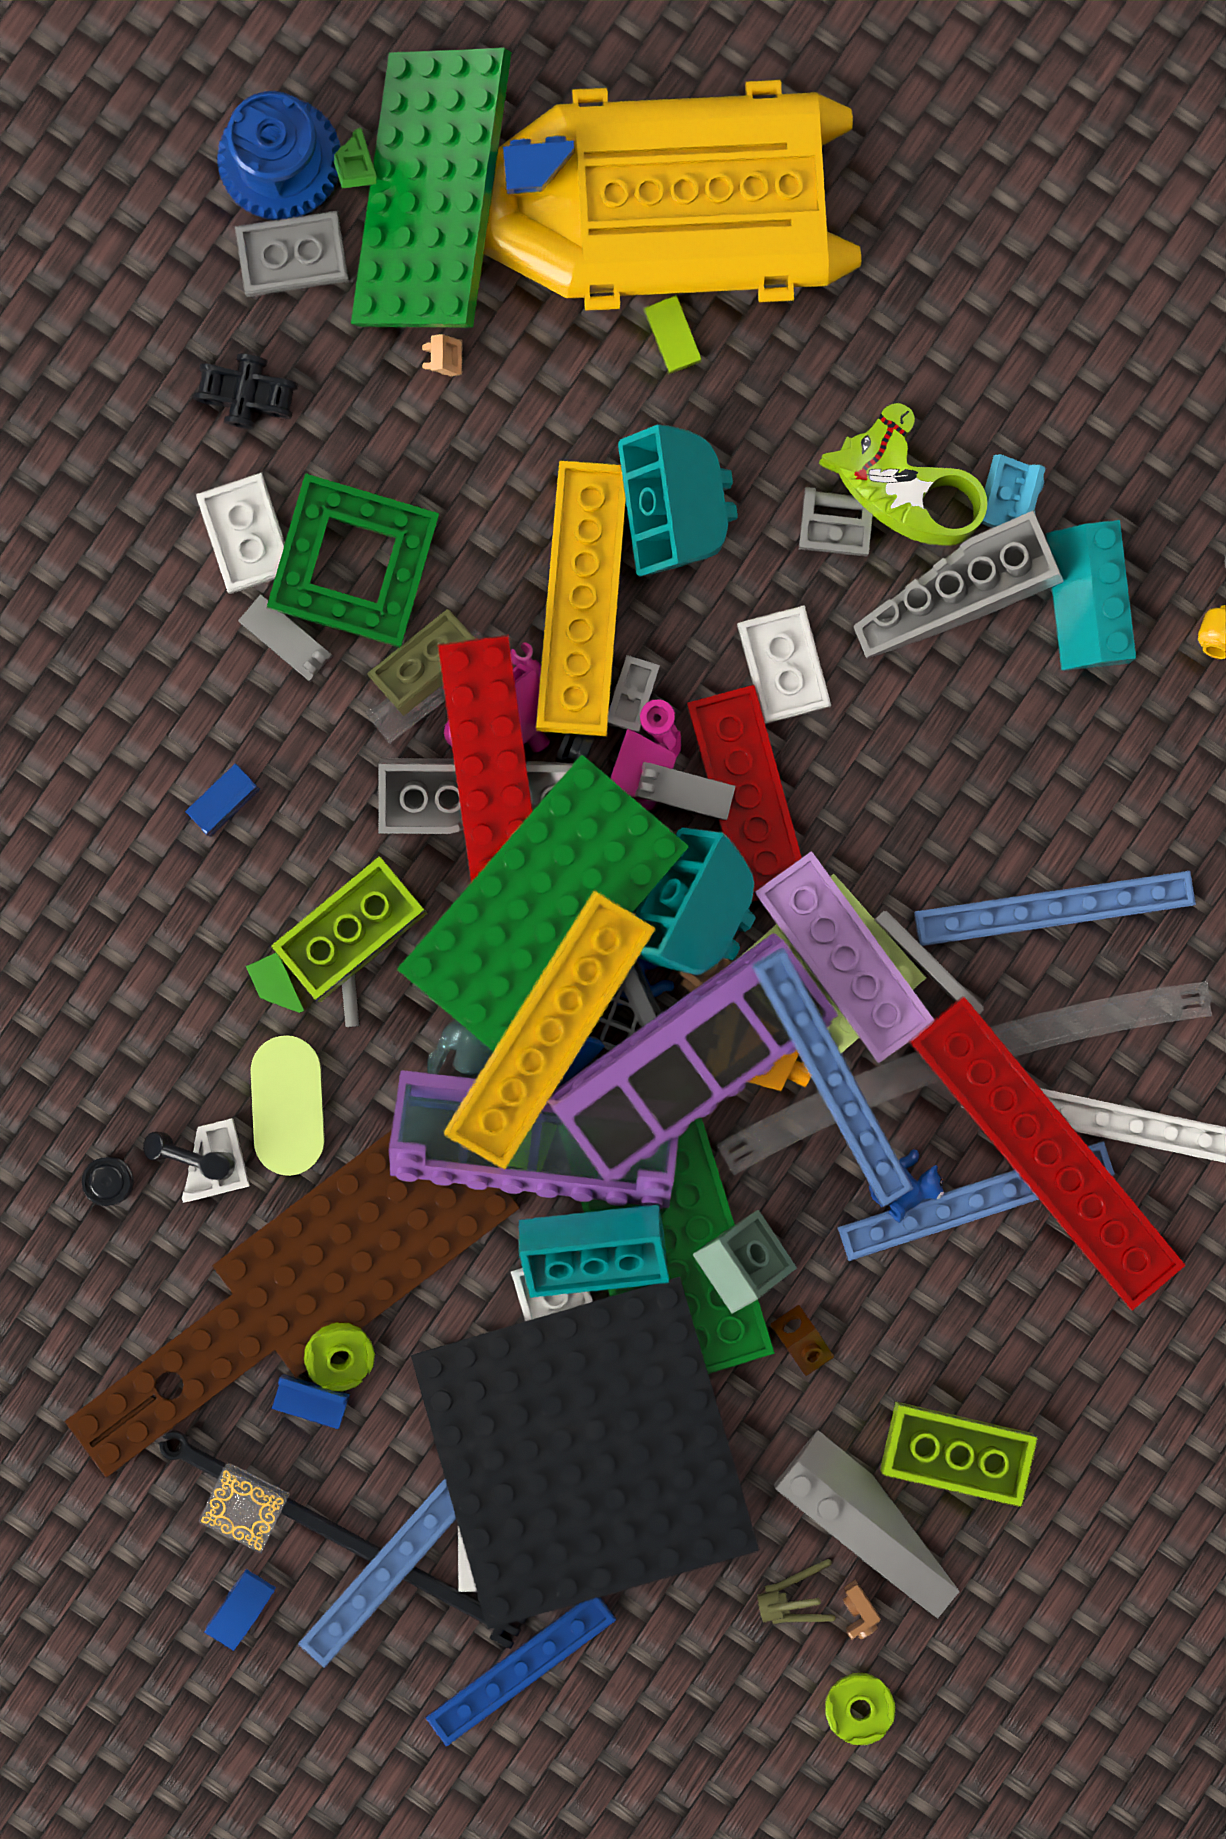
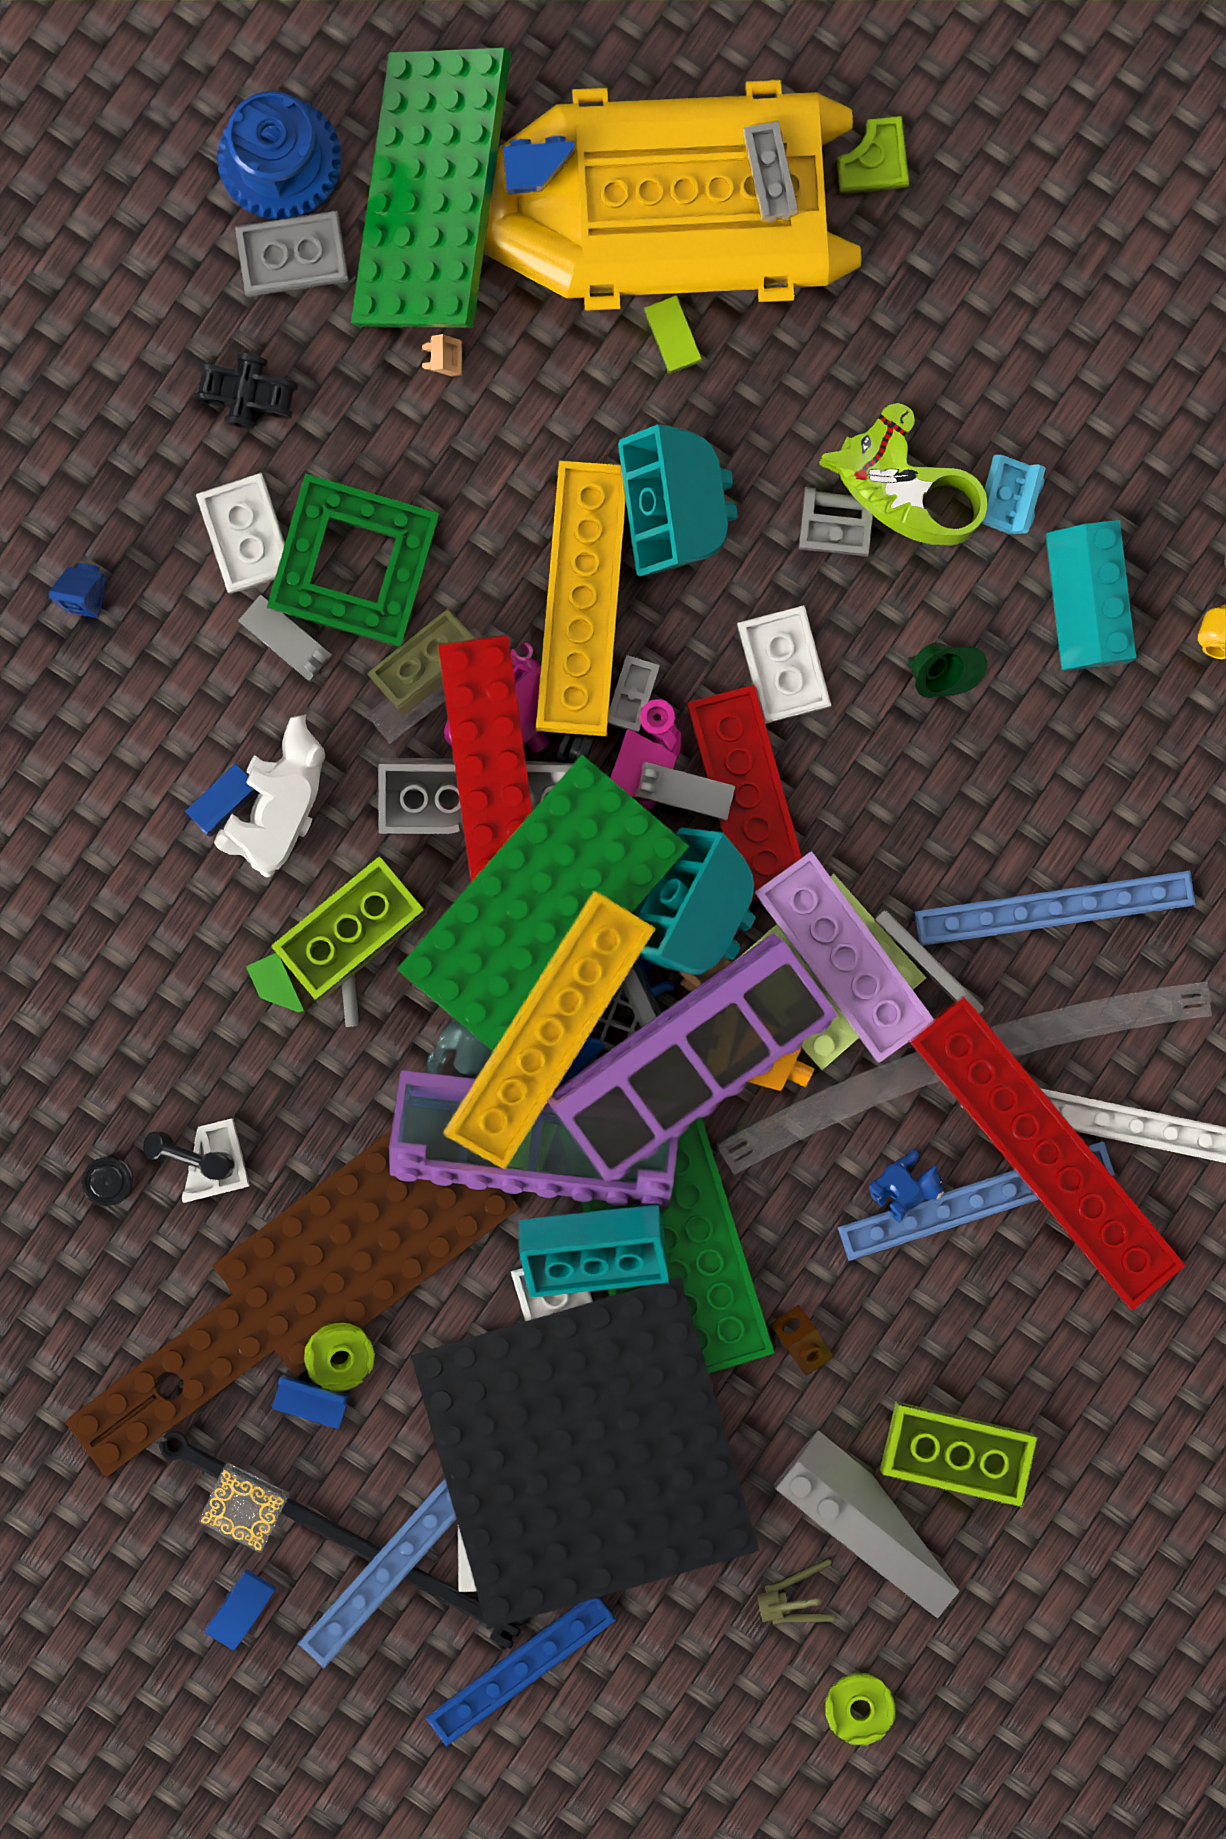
yellowish green tile [251,1036,325,1175] -> none
bright green tile [334,128,377,189] -> none
sand green slope [693,1210,797,1313] -> none
medium blue tile [751,948,914,1207] -> none
medium nougat bracket [843,1579,881,1639] -> none
light grey wedge [853,511,1064,659] -> none
none -> blue slope [48,563,107,618]
none -> white animal [214,714,325,877]
none -> light grey hinge [743,121,798,223]
none -> lime tile [836,116,909,194]
none -> dark green piece [908,643,987,698]

